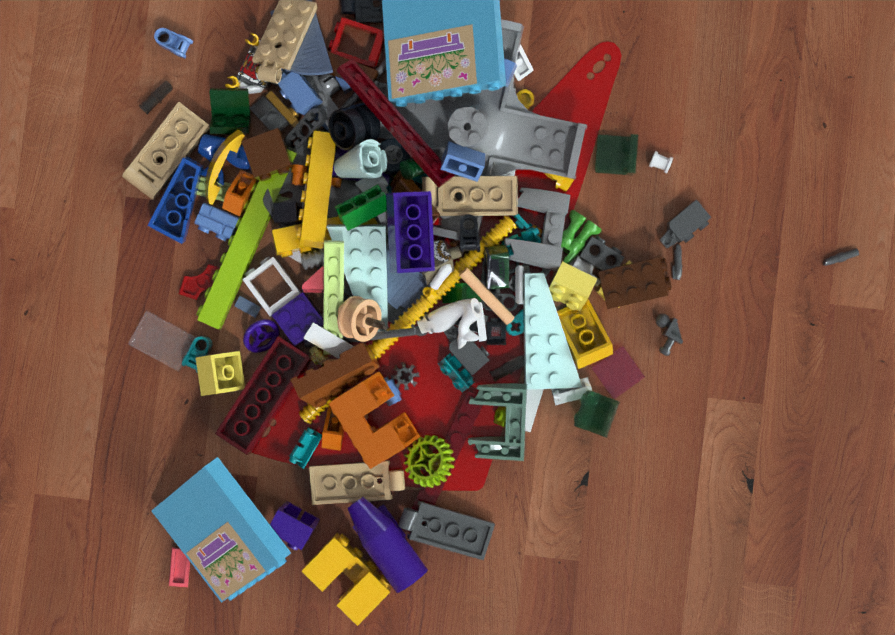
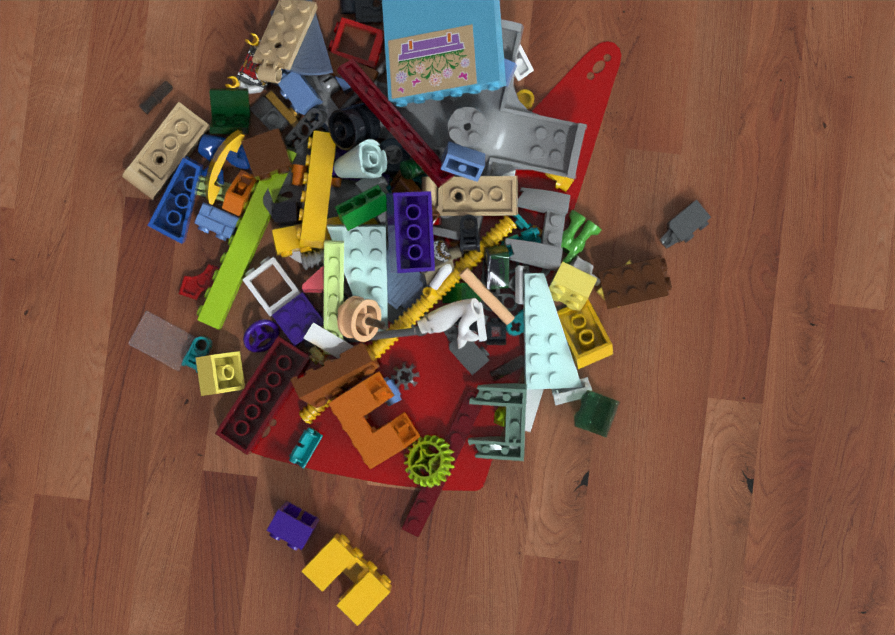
medium azure panel [152,457,291,603] -> none
medium blue piece [154,28,194,59] -> none
coral tile [169,547,190,587] -> none
sand blue piece [234,296,262,318] -> none
tan hinge [309,460,405,505] -> none
orange slope [322,405,344,451] -> none
dark purple piece [347,497,428,593] -> none
dark grey hinge [398,501,495,560] -> none
teal hinge [438,353,475,392] -> none
dark grey brick [579,236,625,271] -> none
clear pink tile [591,346,645,399] -> none
clear green bracket [595,134,638,176] -> none
white bush [649,151,673,174] -> none
dark grey piece [655,314,683,356] -> none
dark grey piece [672,243,683,280] -> none
dark grey piece [823,248,859,266] -> none

